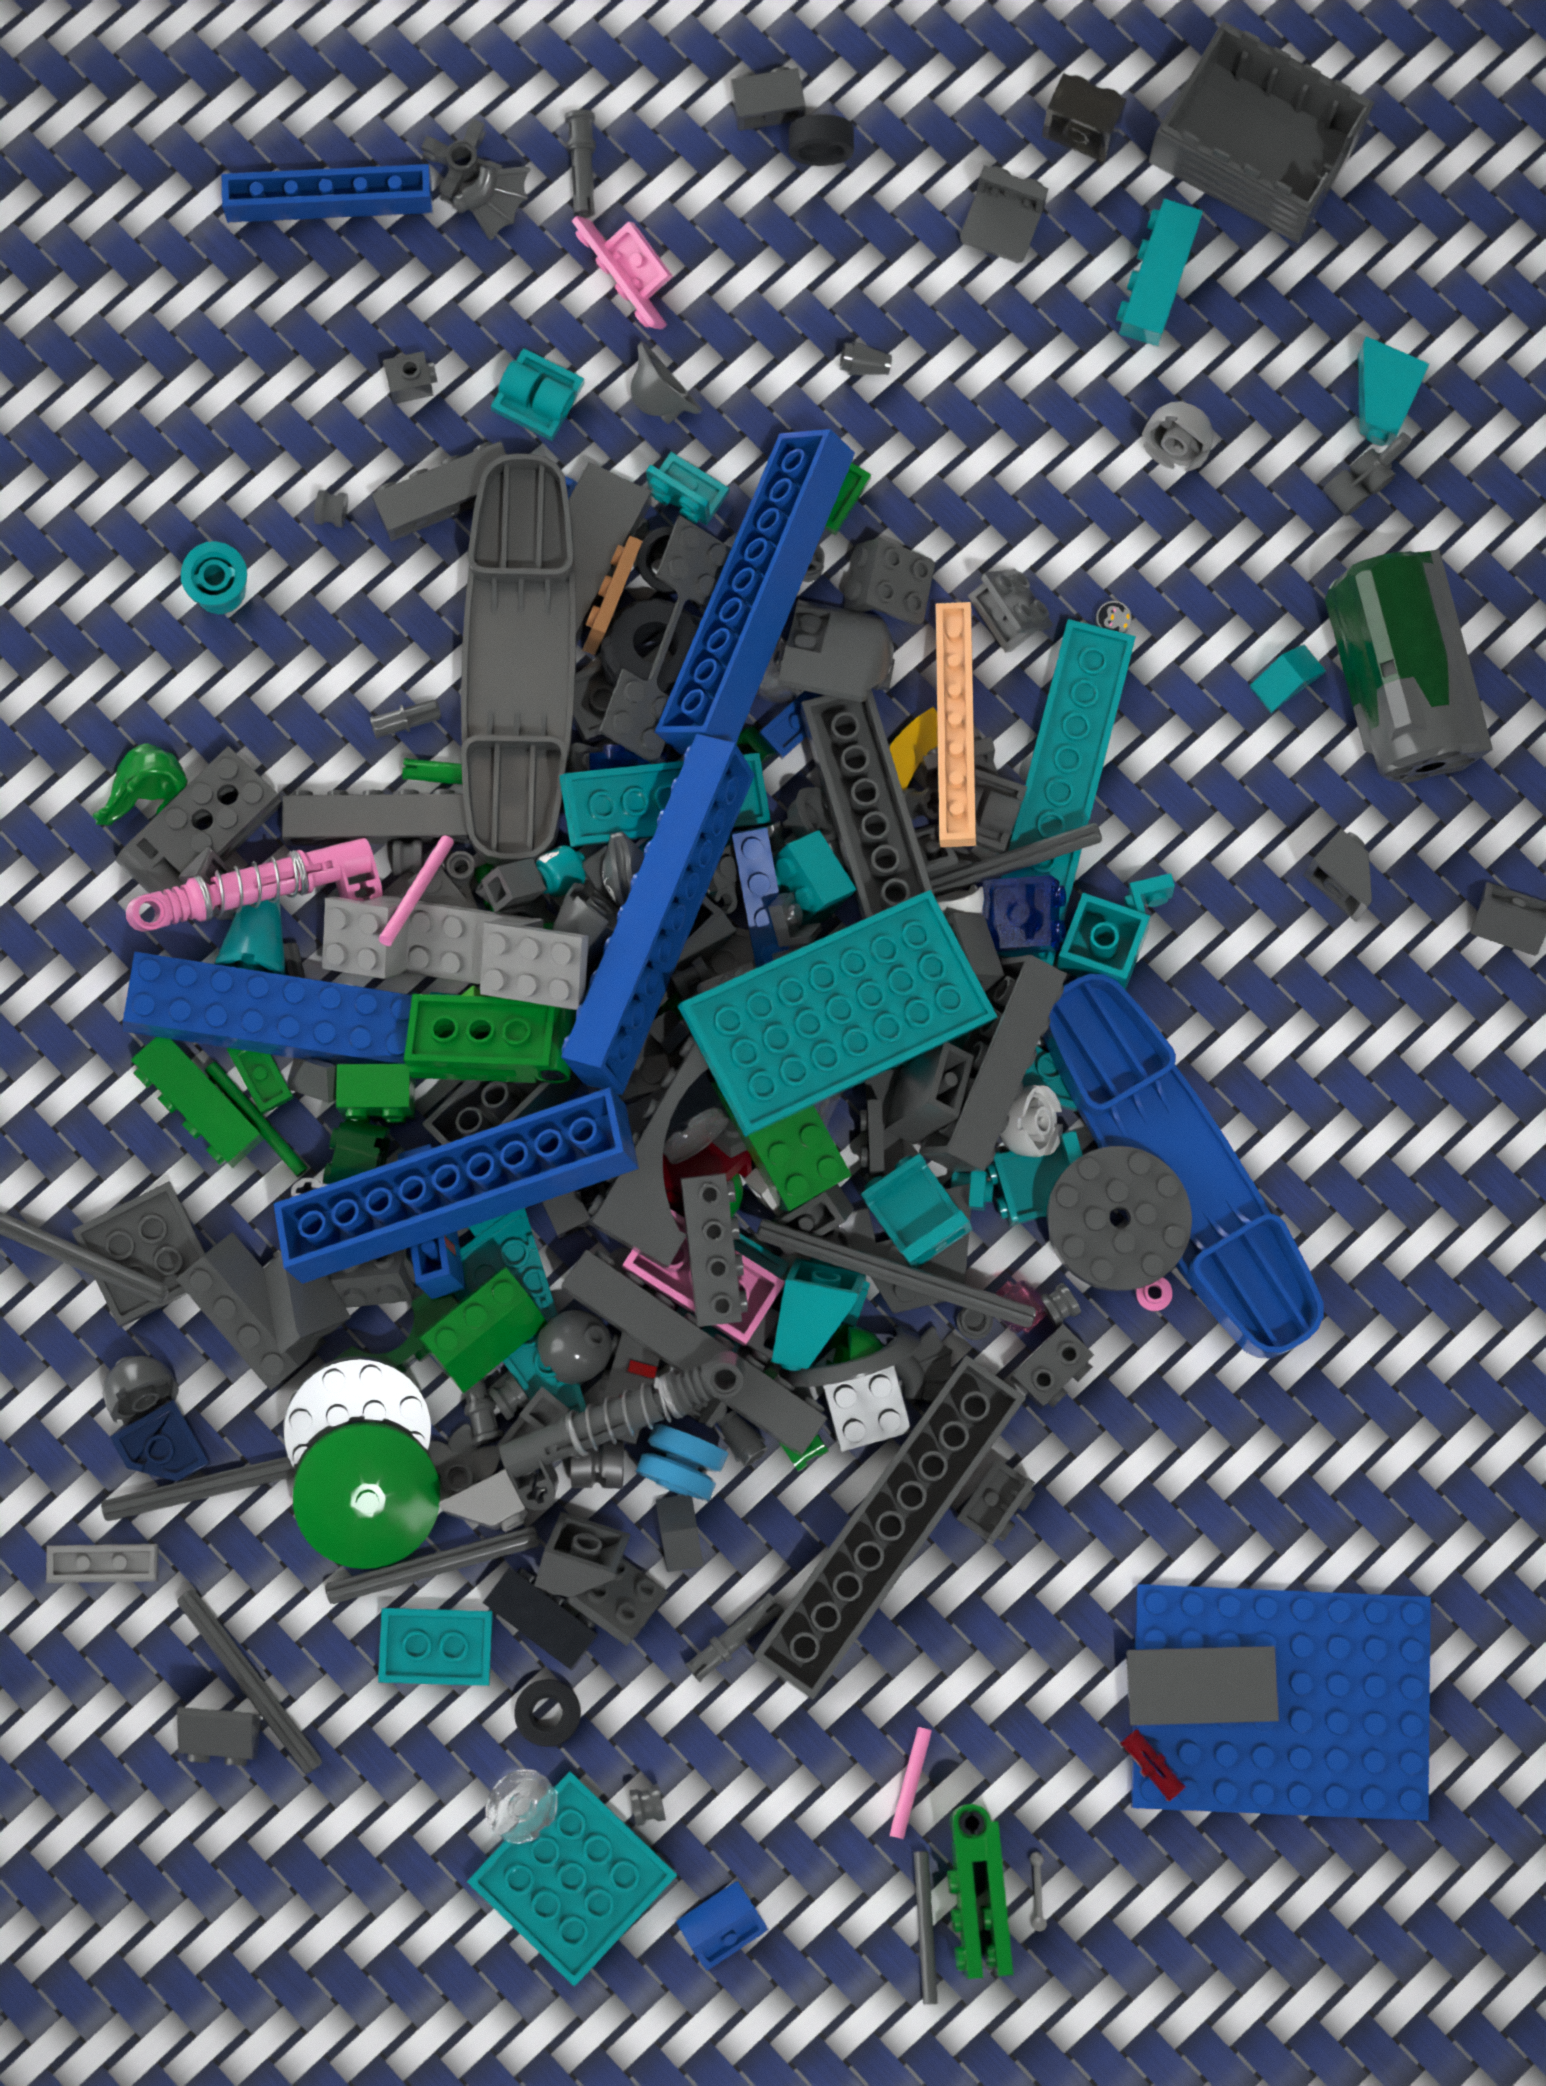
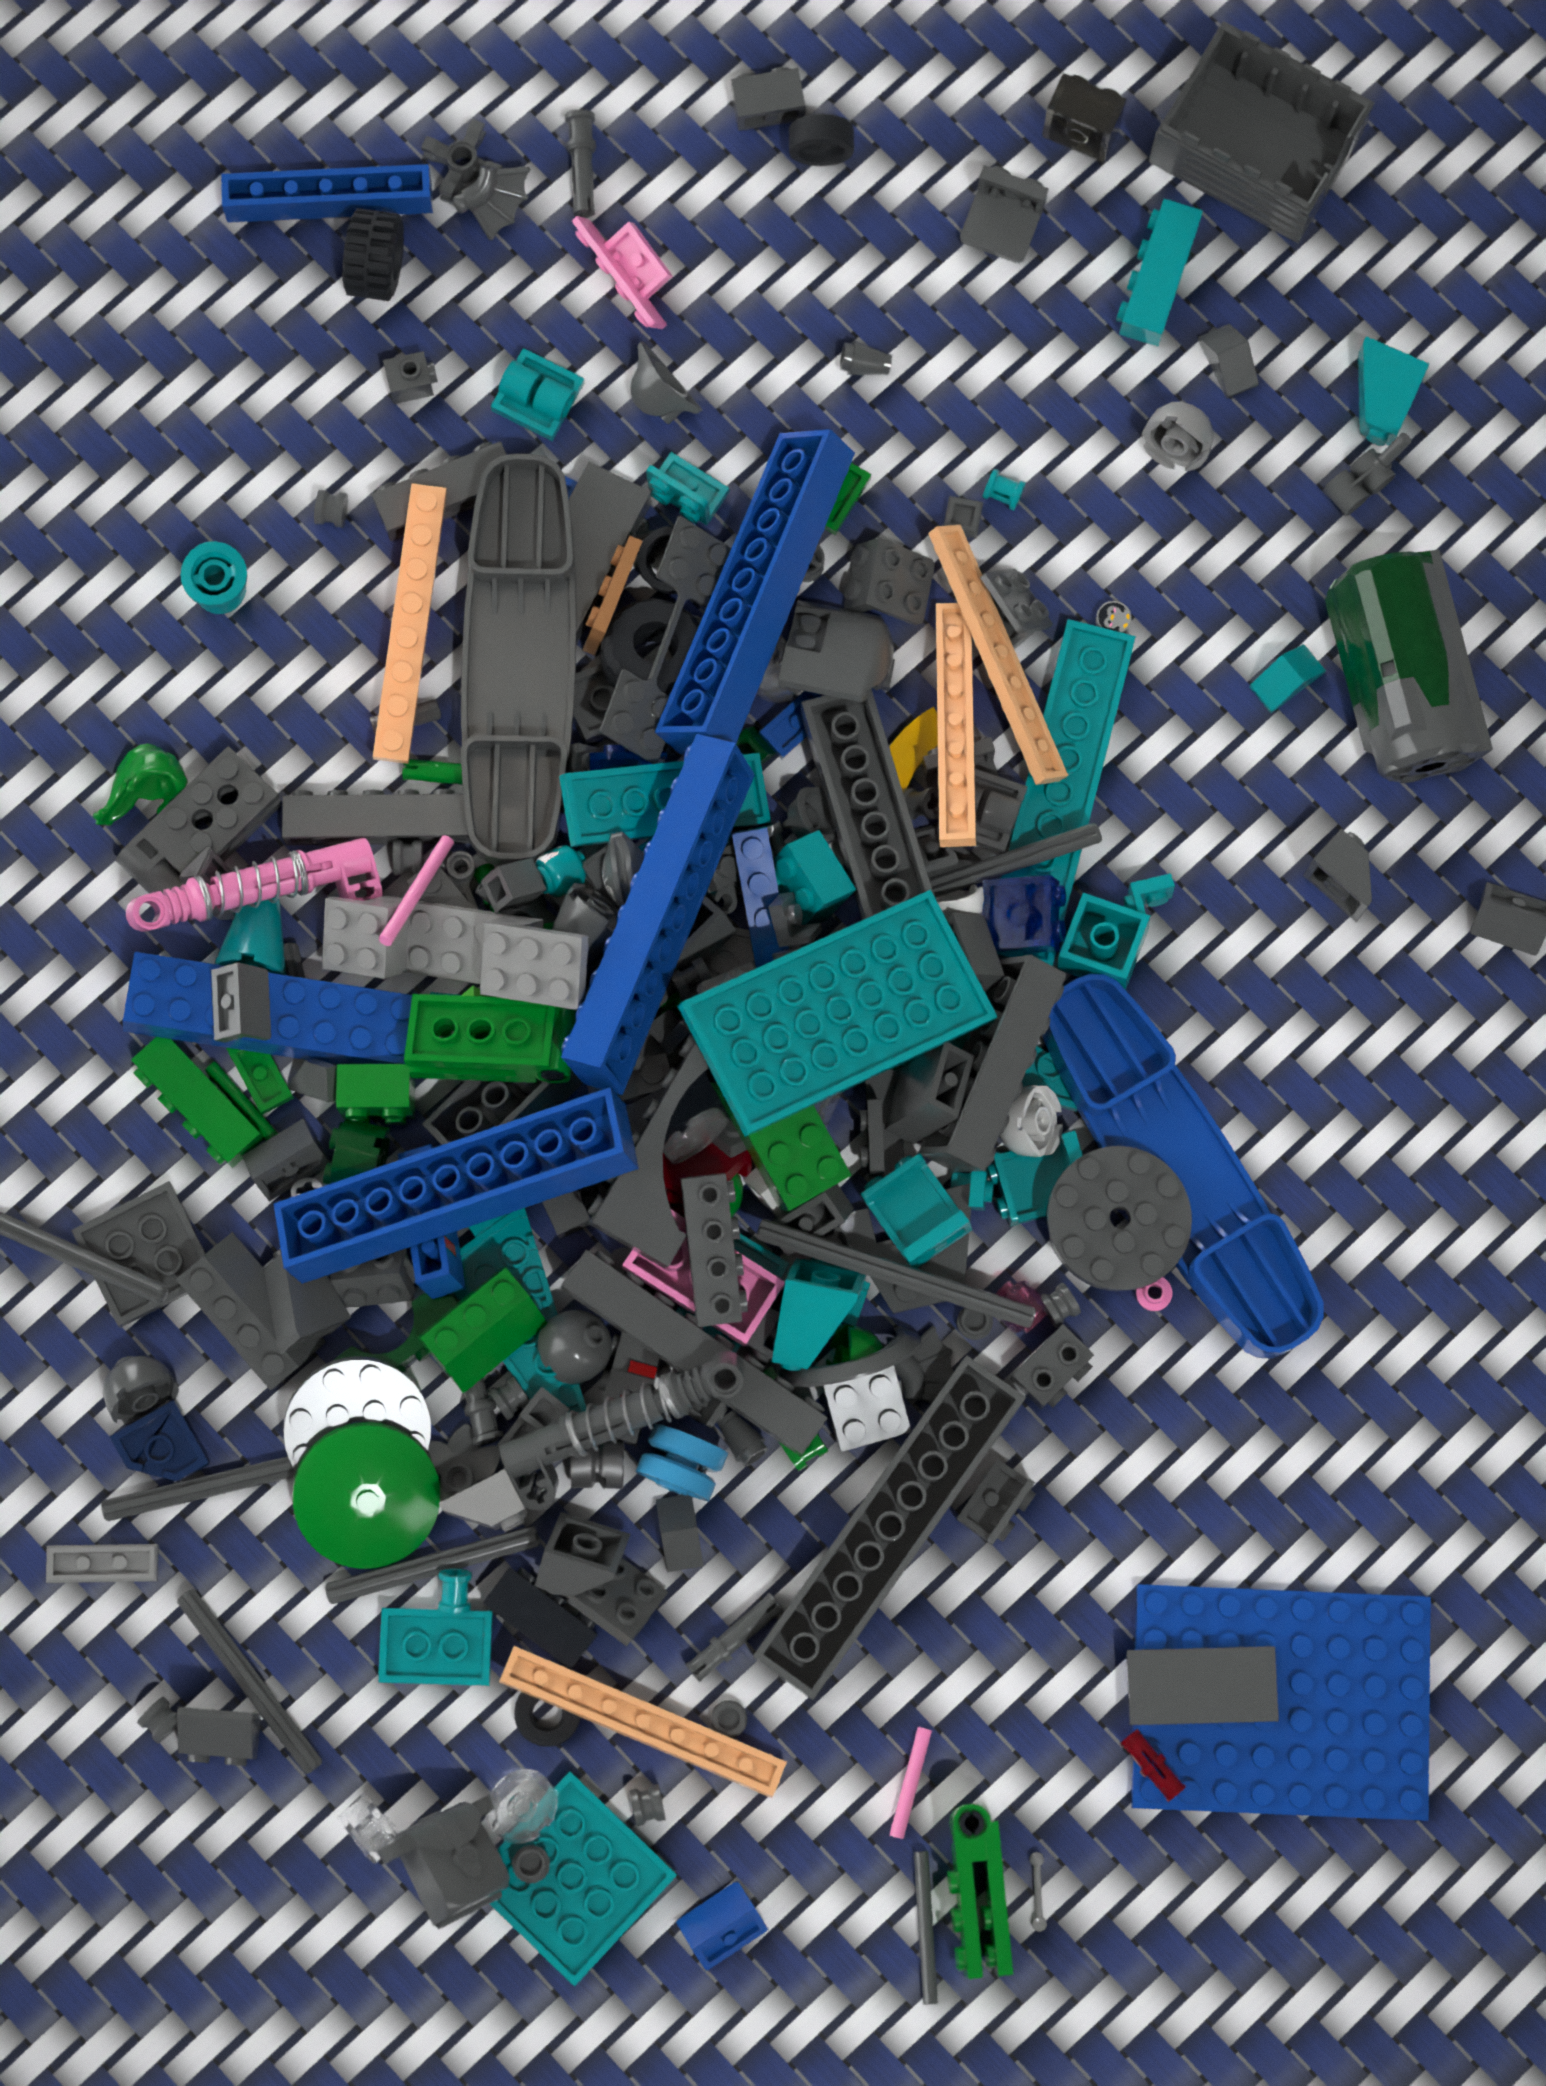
none -> dark grey wheel [137,1697,177,1744]
none -> dark grey panel [211,962,271,1043]
none -> dark grey hinge [242,1118,330,1201]
none -> clear slope [337,1792,401,1864]
none -> black tyre [342,208,404,301]
none -> light nougat plate [373,483,447,764]
none -> dark grey piece [378,1795,509,1929]
none -> teal bush [438,1568,472,1613]
none -> light nougat plate [499,1646,787,1798]
none -> dark grey plate [512,1845,550,1883]
none -> dark grey tile [711,1700,747,1738]
none -> light nougat plate [928,524,1068,785]
none -> dark grey tile [944,496,983,539]
none -> teal bush [982,469,1026,511]
none -> dark grey slope [1198,324,1259,399]

